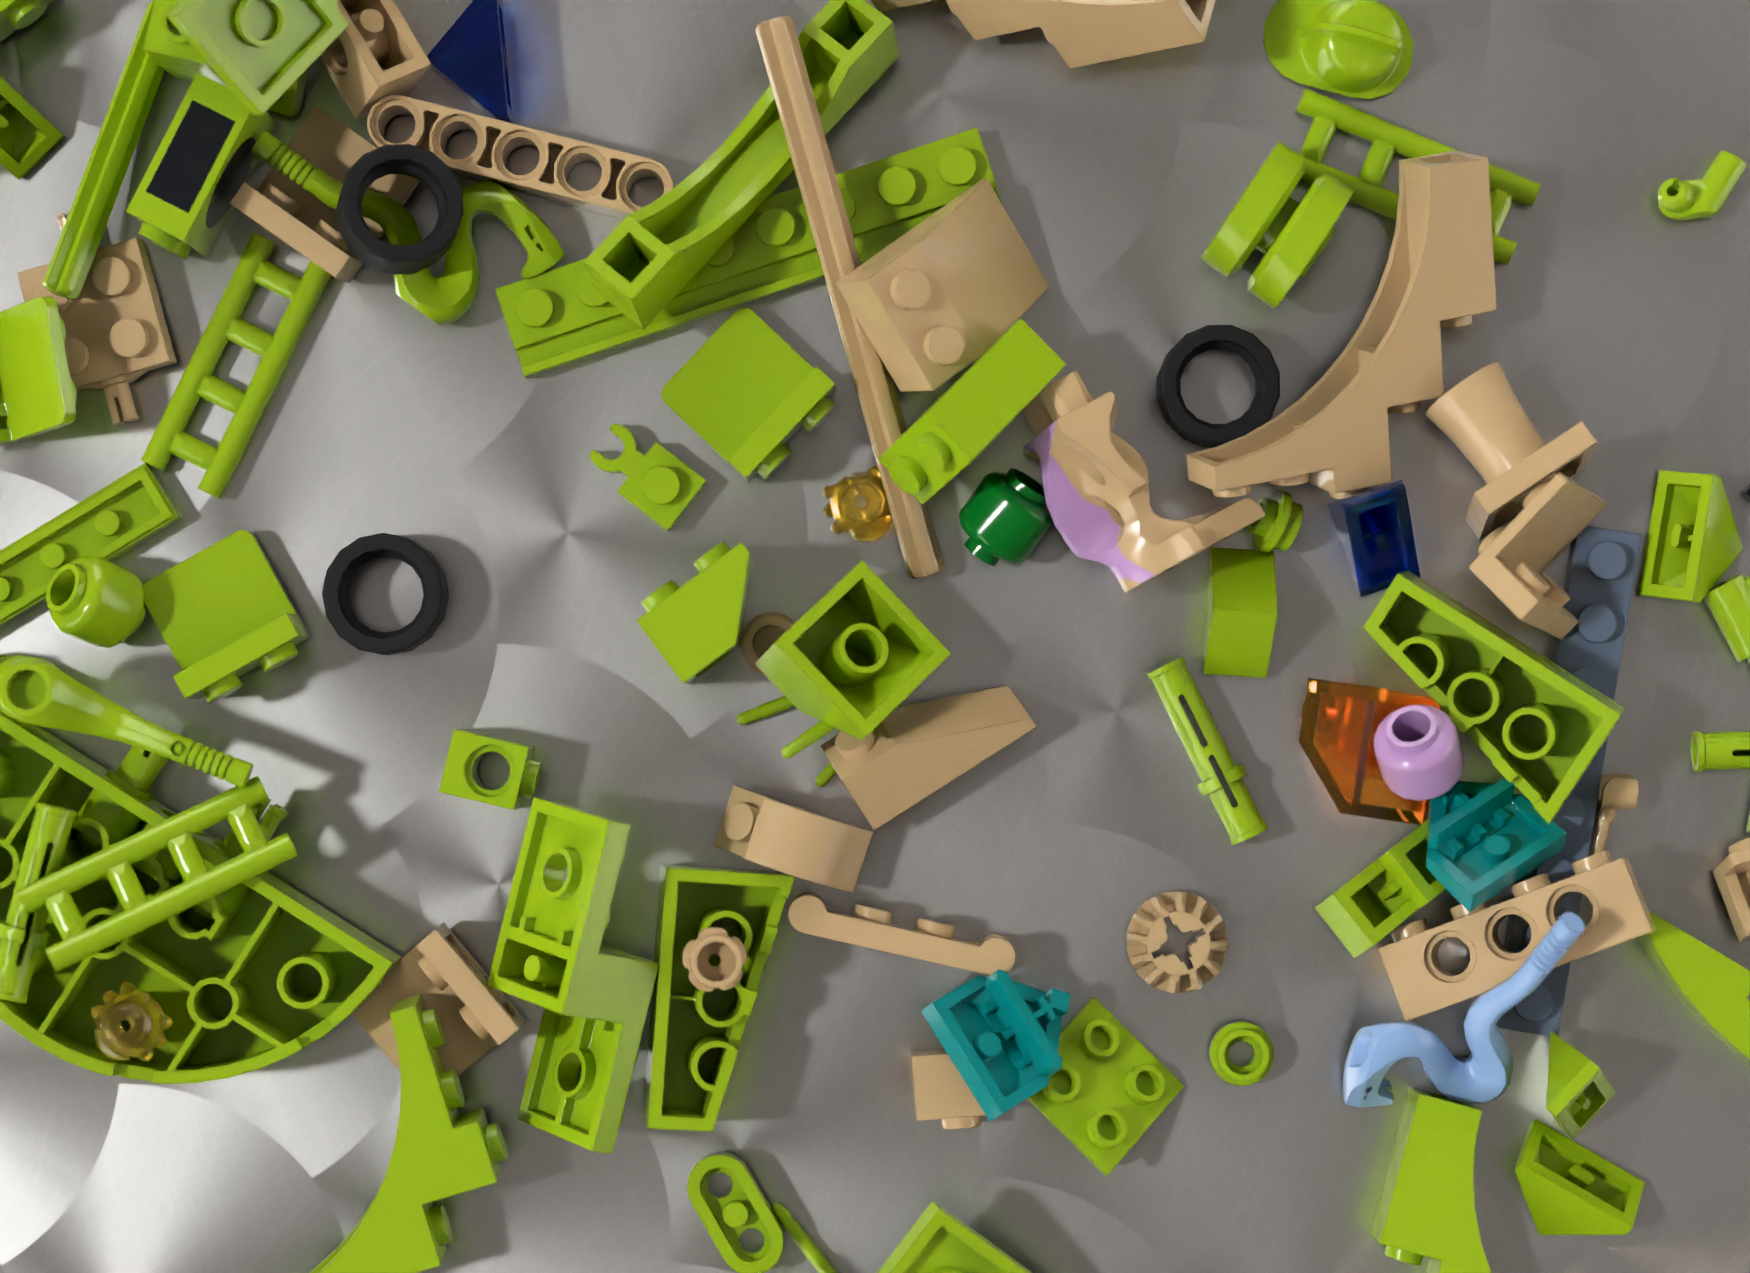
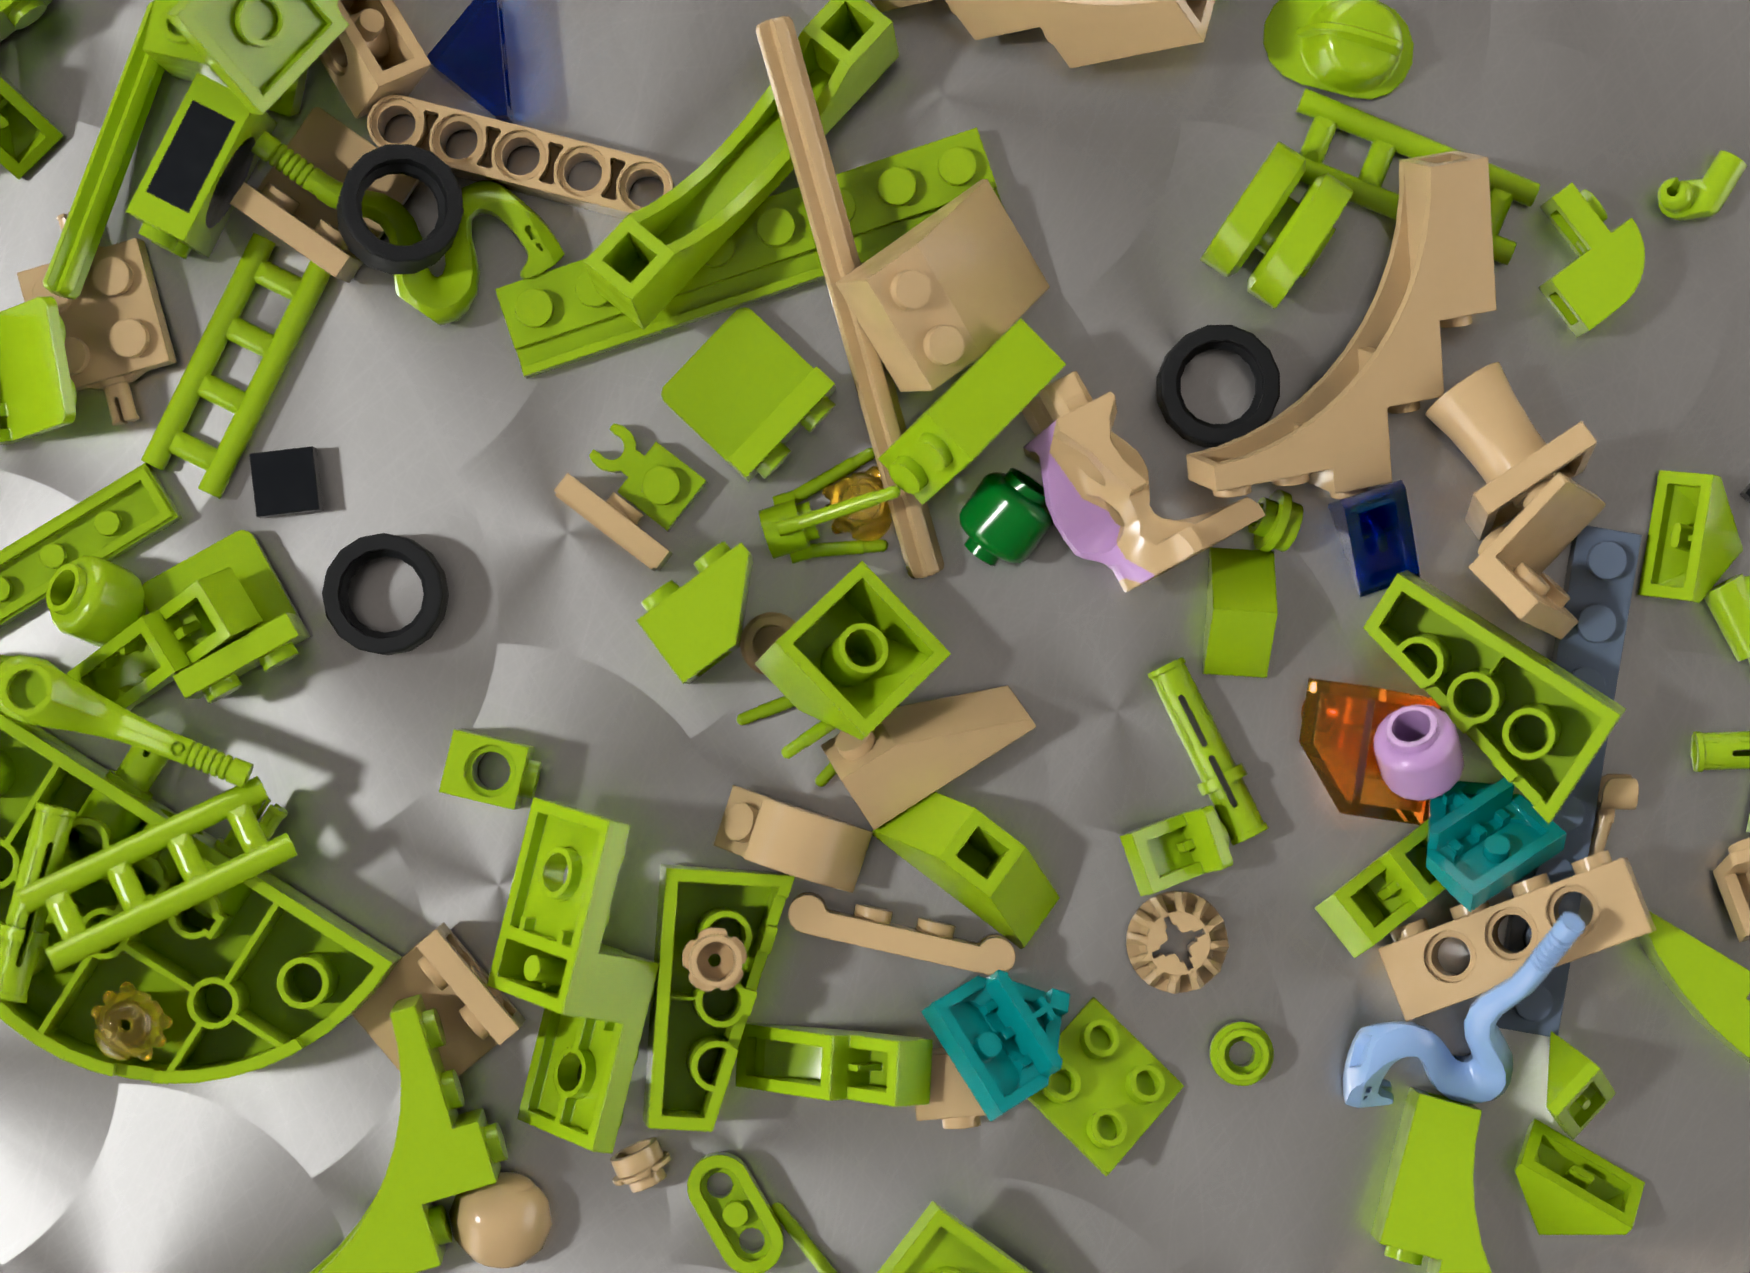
none -> lime slope [66,567,264,711]
none -> black tile [249,446,324,518]
none -> tan hair [449,1172,552,1269]
none -> tan plate [554,473,673,572]
none -> tan plate [610,1137,671,1193]
none -> lime slope [736,1022,933,1107]
none -> lime plant [758,448,901,564]
none -> lime slope [872,792,1060,949]
none -> lime bracket [1119,805,1233,896]
none -> lime brick [1538,182,1645,337]

